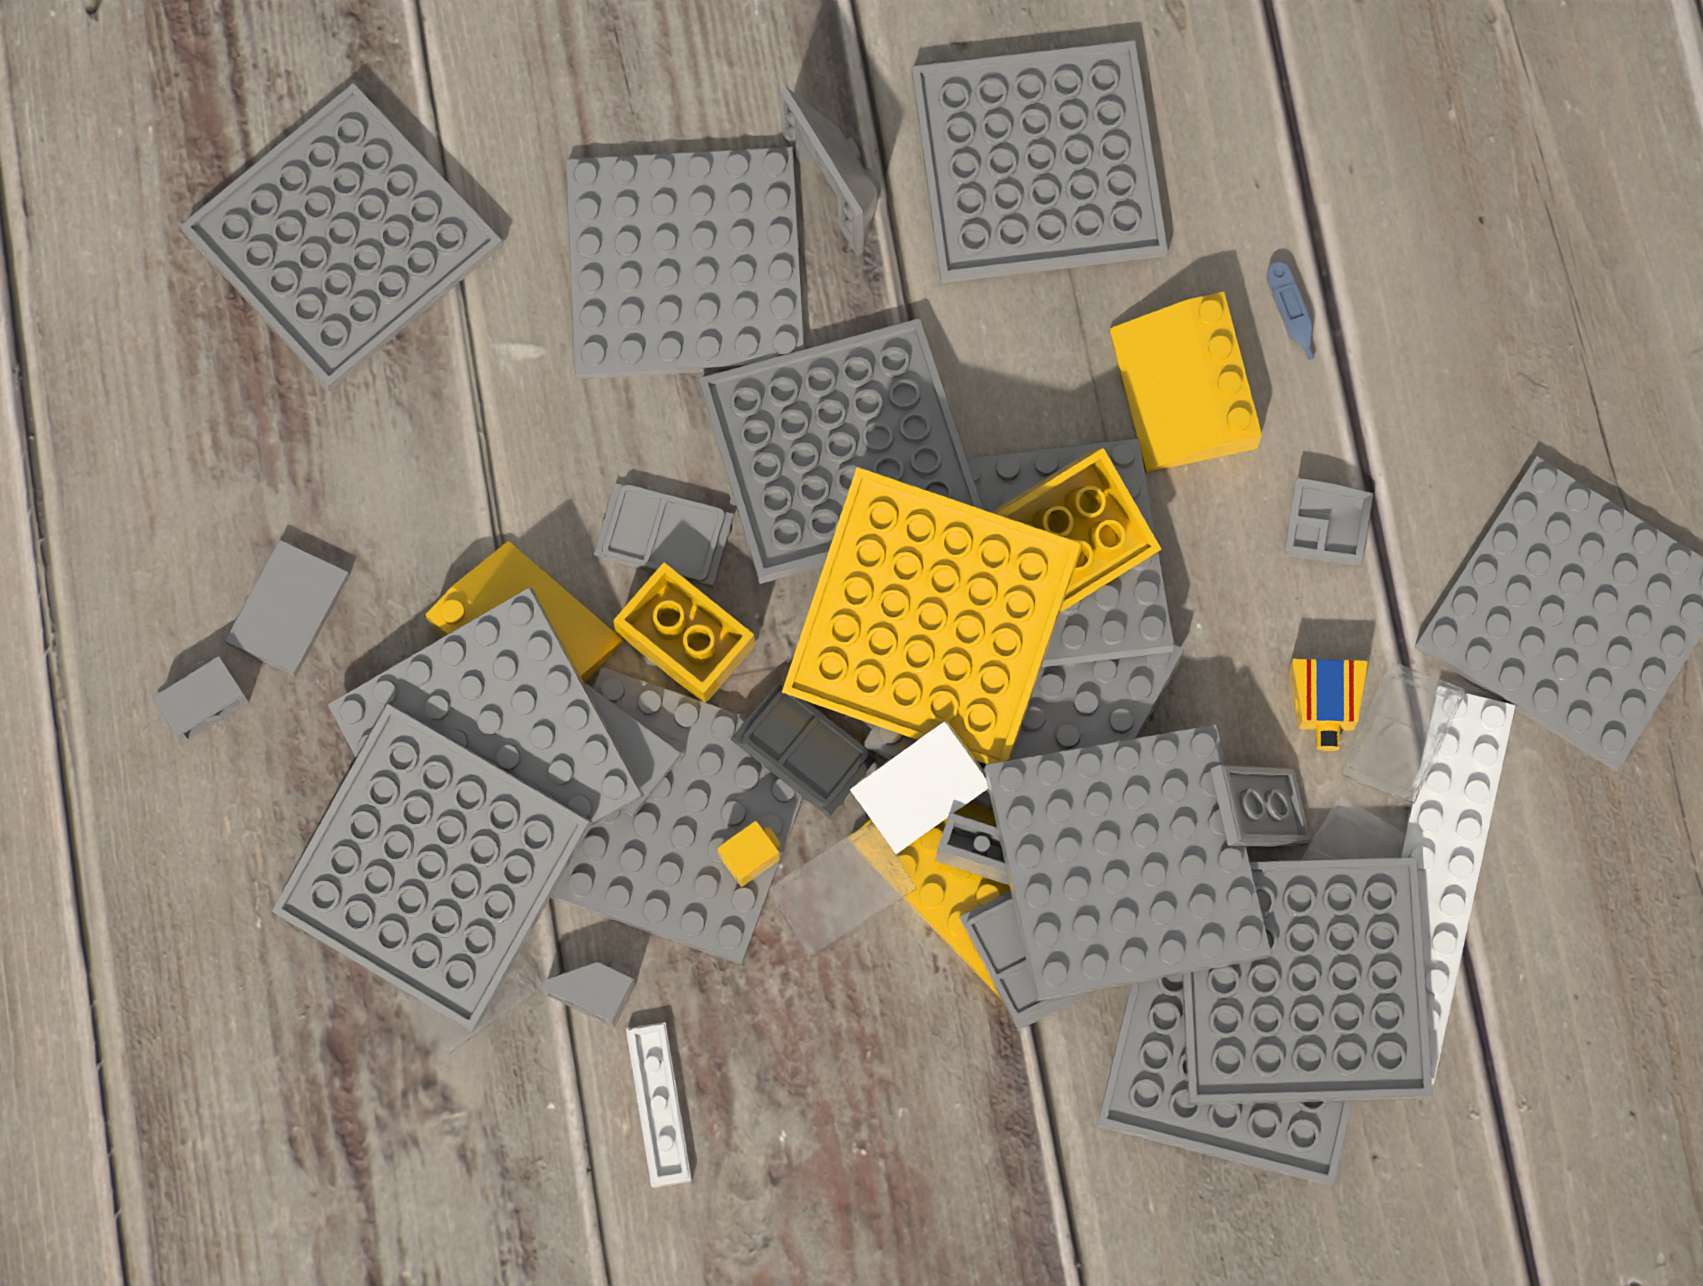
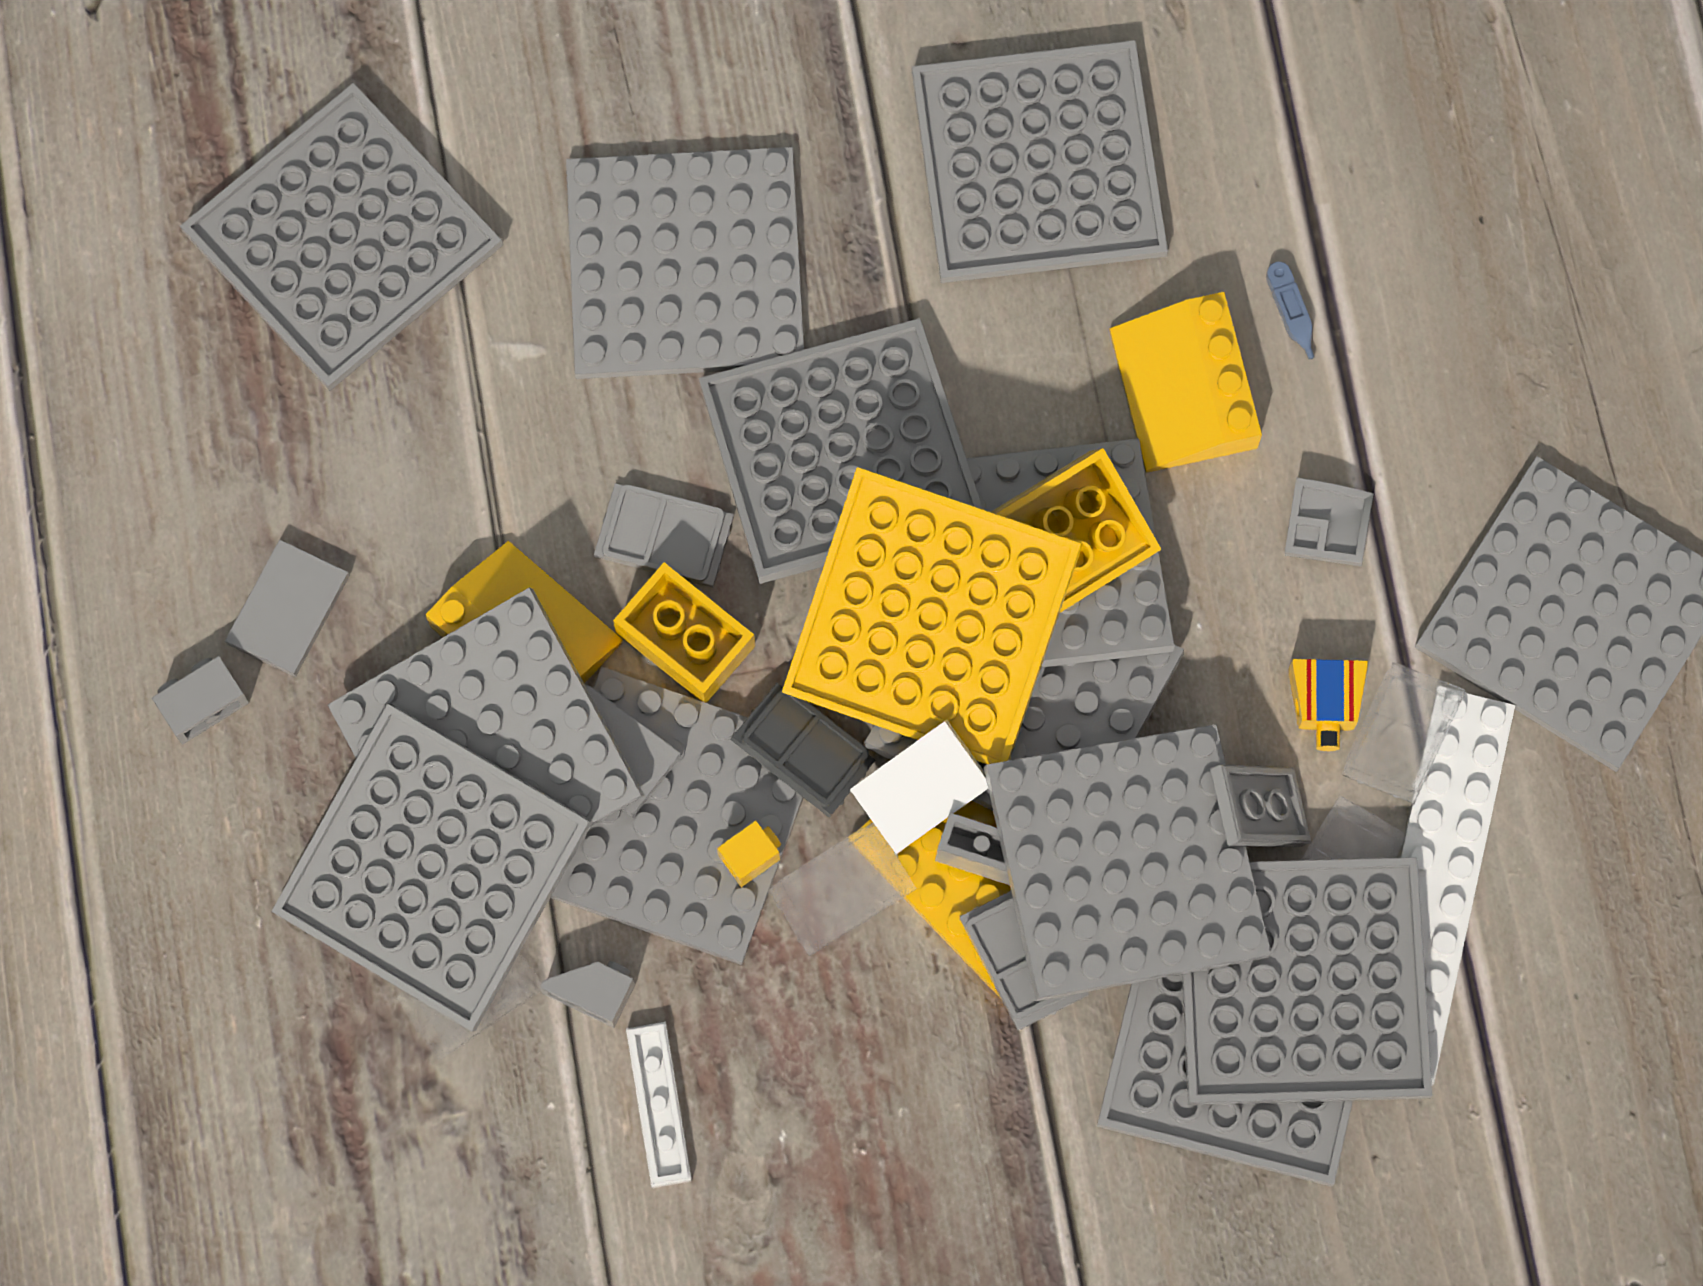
light grey slope [779,86,880,256] -> none

